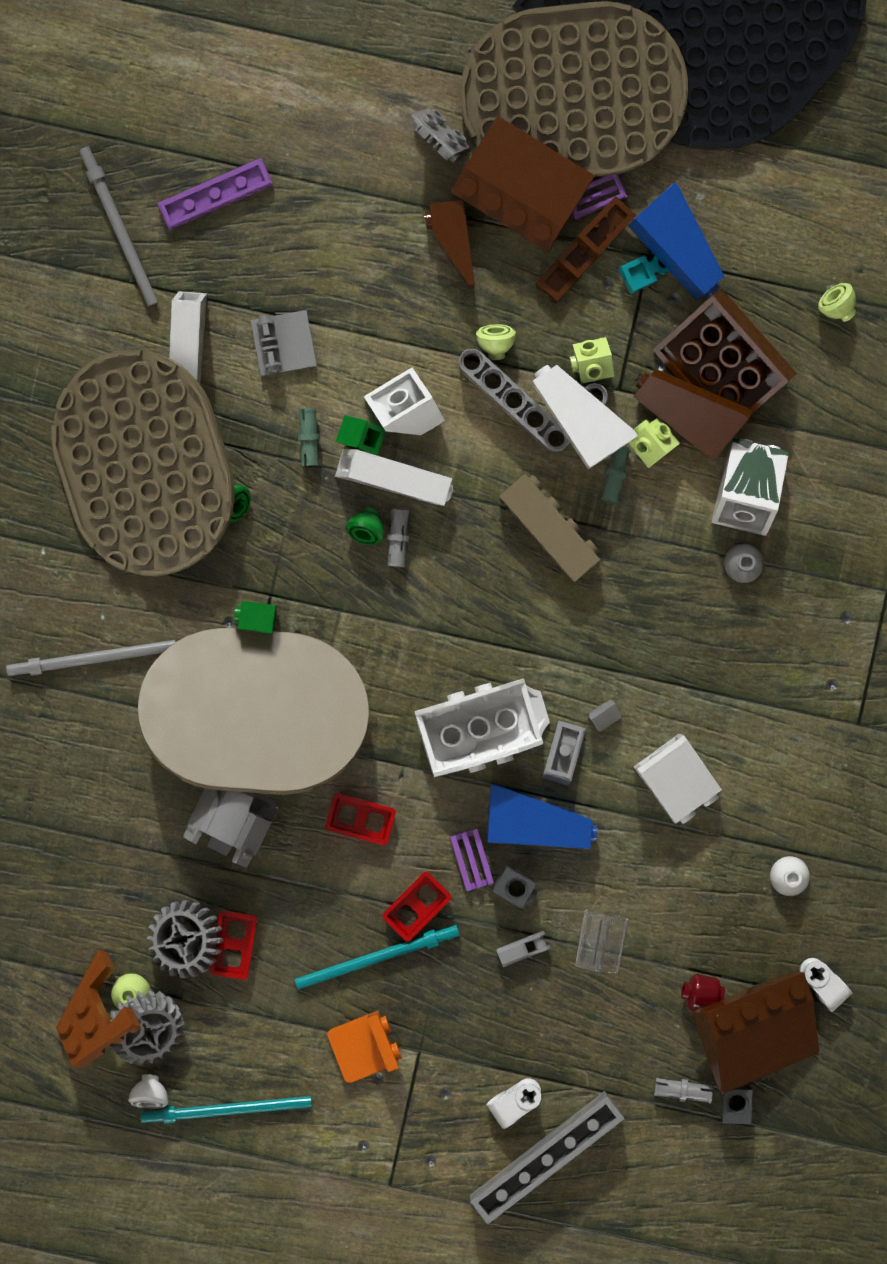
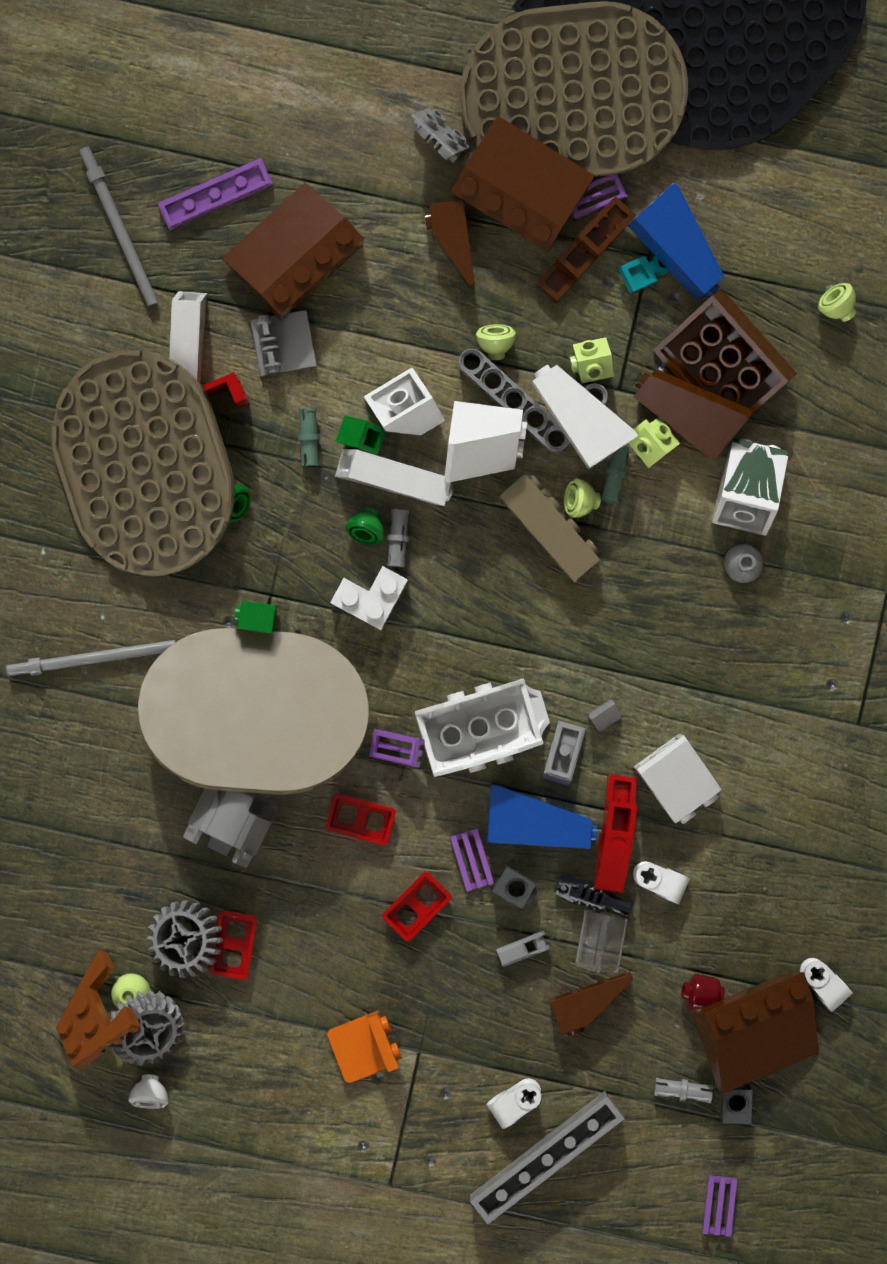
teal bar [141,1096,312,1124] -> none
teal bar [295,925,460,990] -> none
white brick [770,856,810,896] -> none
none -> red panel [203,372,250,408]
none -> reddish brown slope [222,183,364,321]
none -> white brick [330,566,408,630]
none -> medium lavender tile [369,729,425,768]
none -> white slope [444,401,527,482]
none -> reddish brown slope [549,971,633,1036]
none -> black hinge [554,875,634,919]
none -> yellowish green brick [564,478,601,518]
none -> red slope [594,774,637,893]
none -> white piece [633,861,690,904]
none -> medium lavender tile [702,1175,737,1237]

